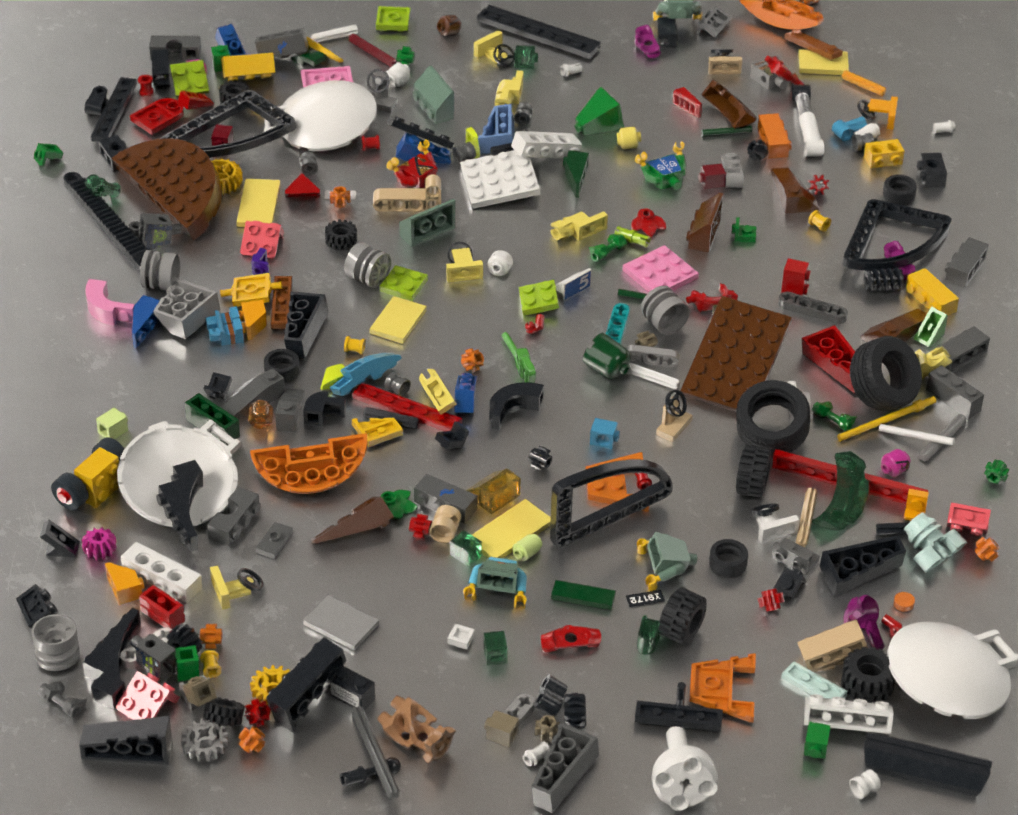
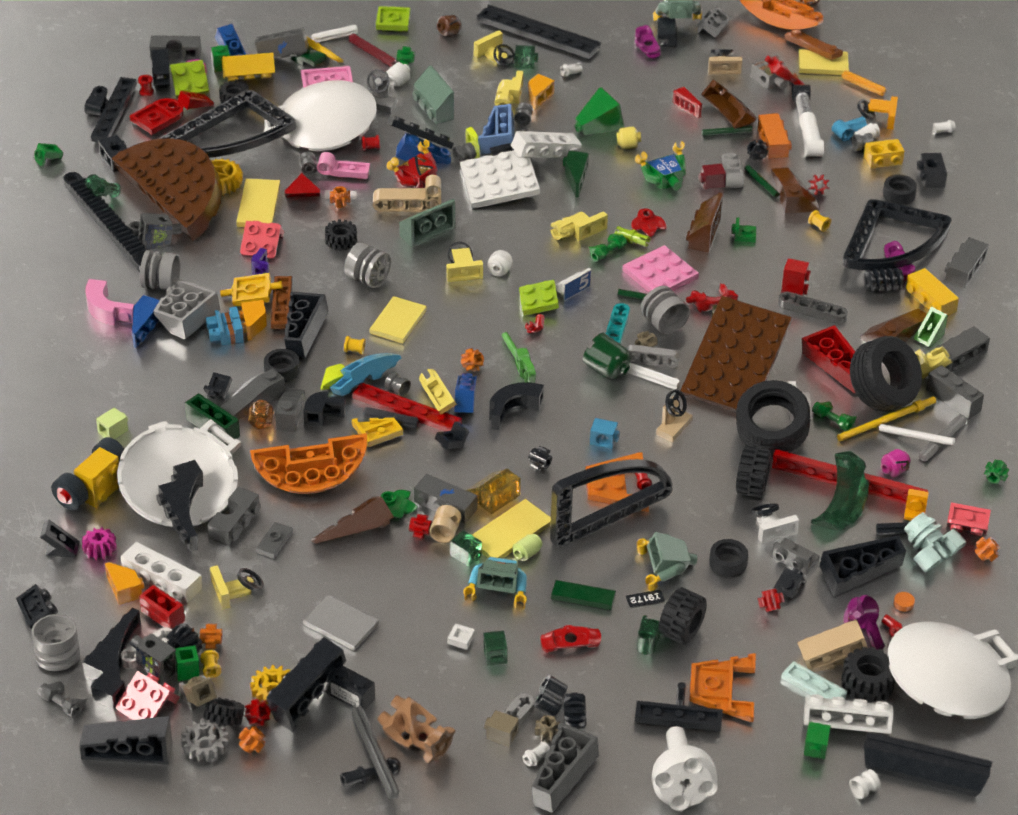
dark red brick [211,124,234,146] -> none
lime plate [379,265,428,301] -> none
tan axle [796,487,818,548] -> none
none -> bright pink plate [317,152,370,179]
none -> light orange slope [528,74,555,110]
none -> dark green bar [744,165,780,198]

